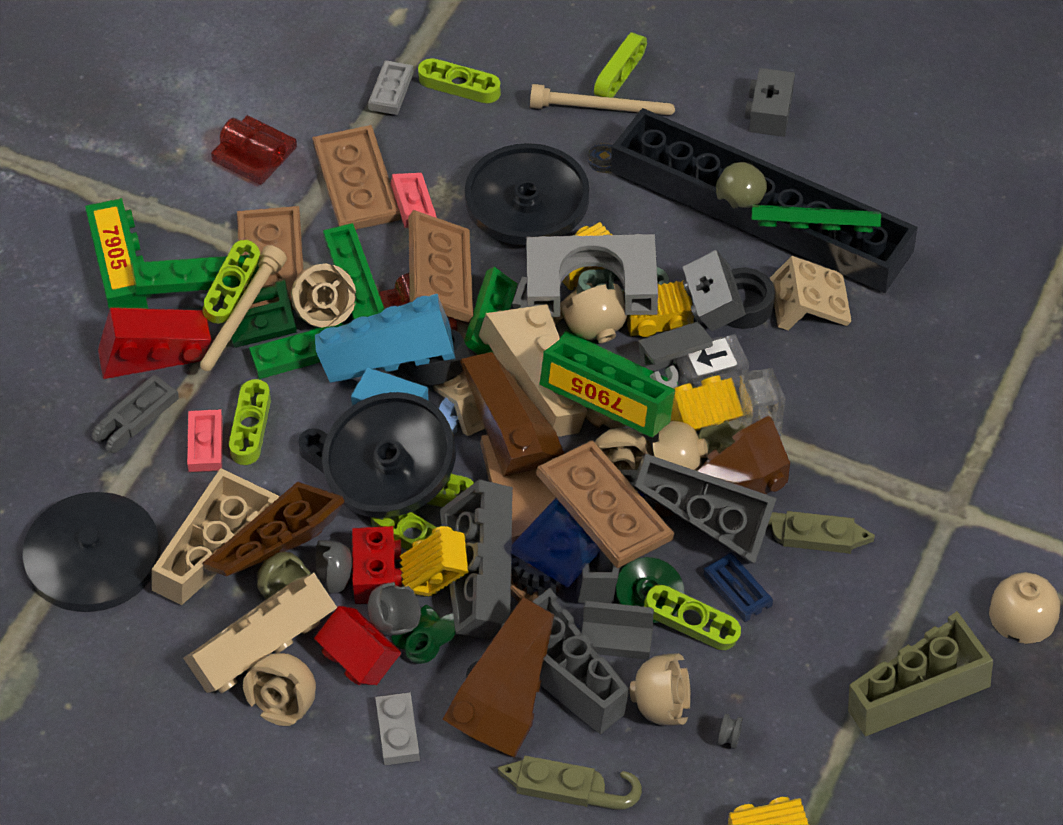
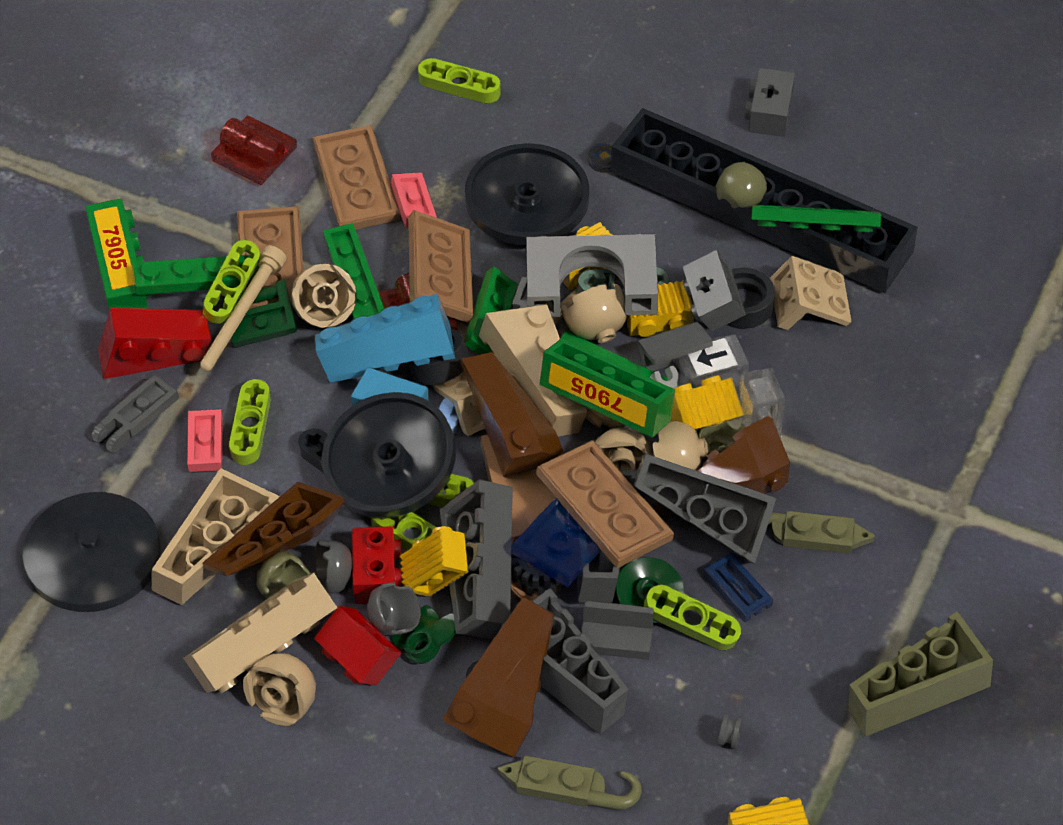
green plate [249,323,343,379] -> none
light grey plate [368,60,414,115] -> none
light grey plate [375,692,420,765] -> none
tan piece [530,84,675,115] -> none
lime beam [594,32,647,98] -> none
tan cylinder [630,653,690,726] -> none
tan cylinder [989,572,1060,644] -> none

